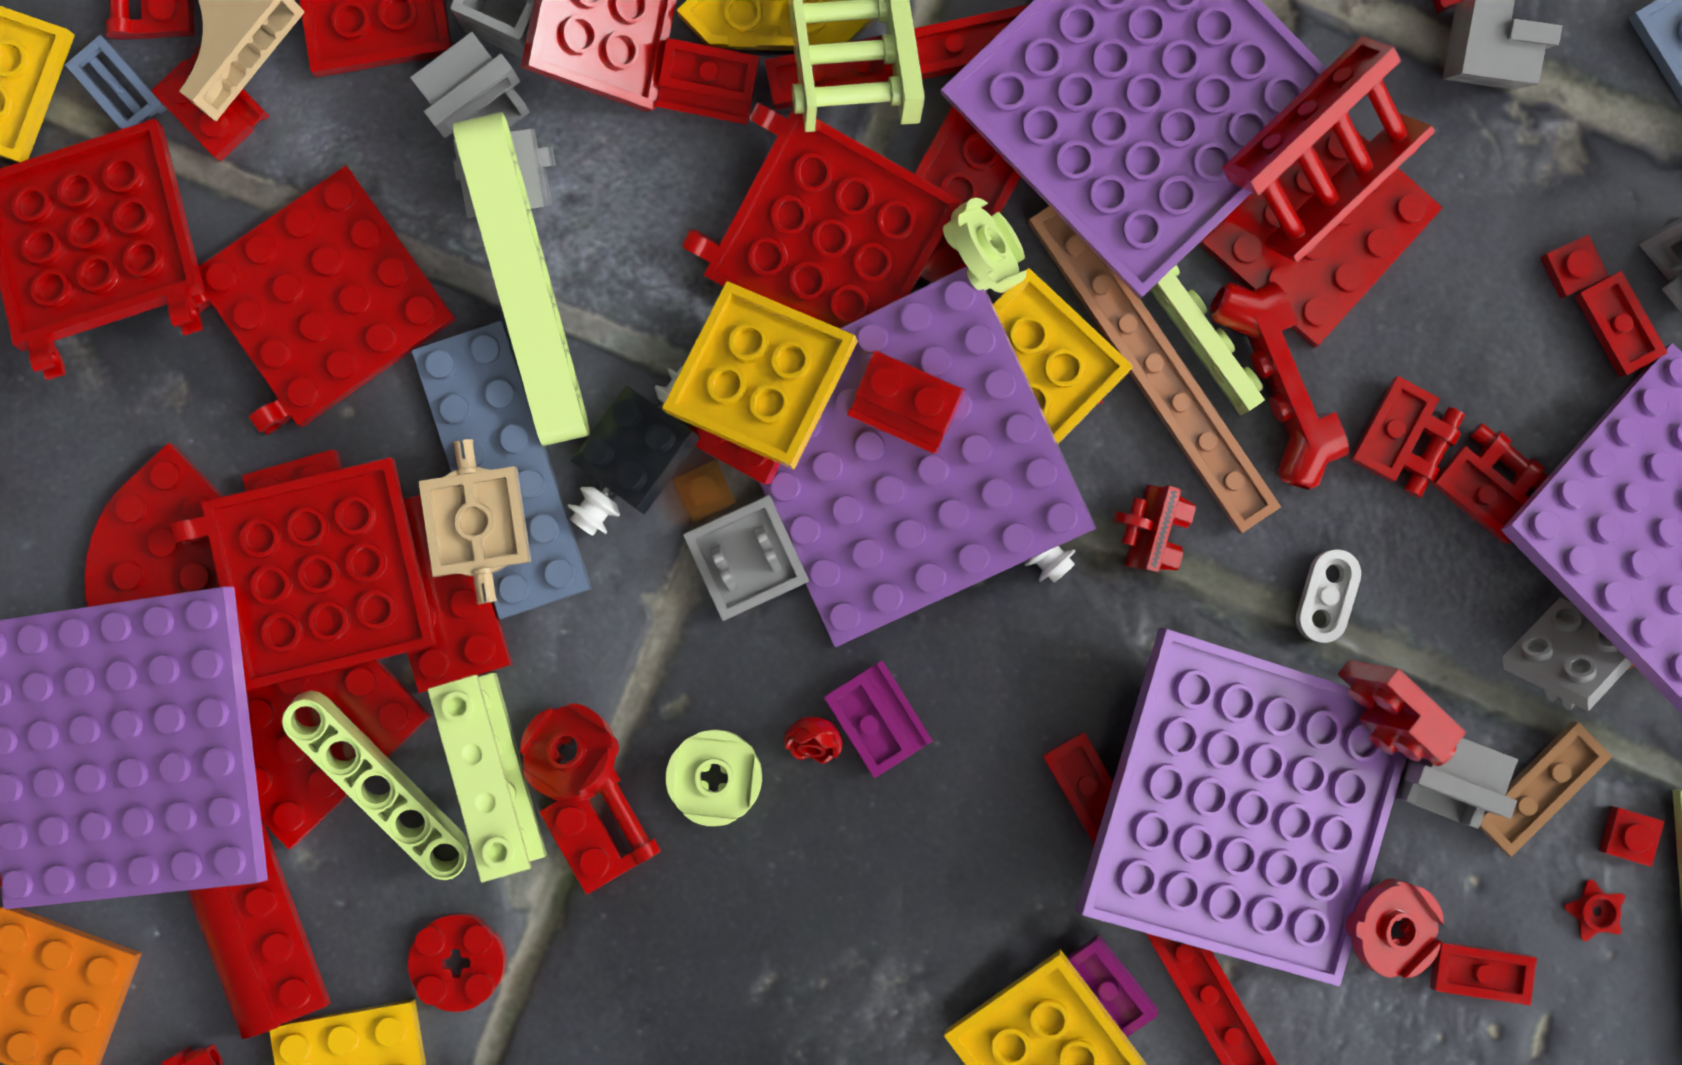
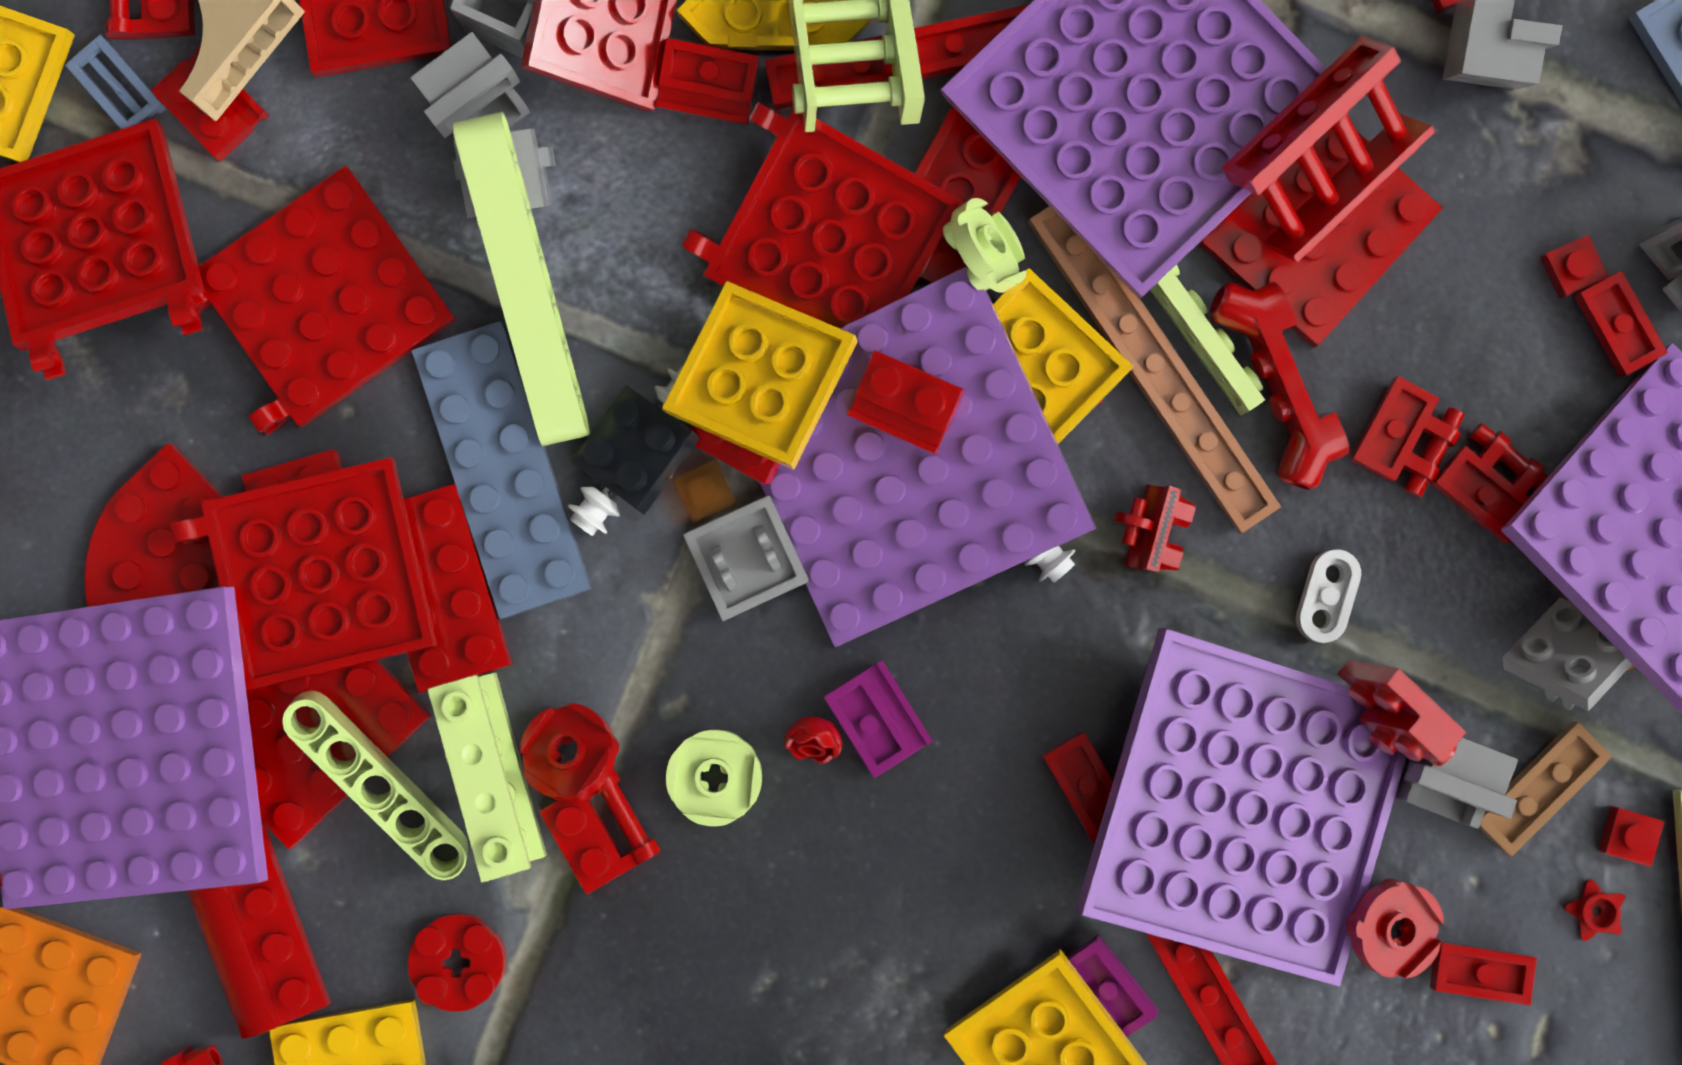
tan plate [419,439,531,604] -> none

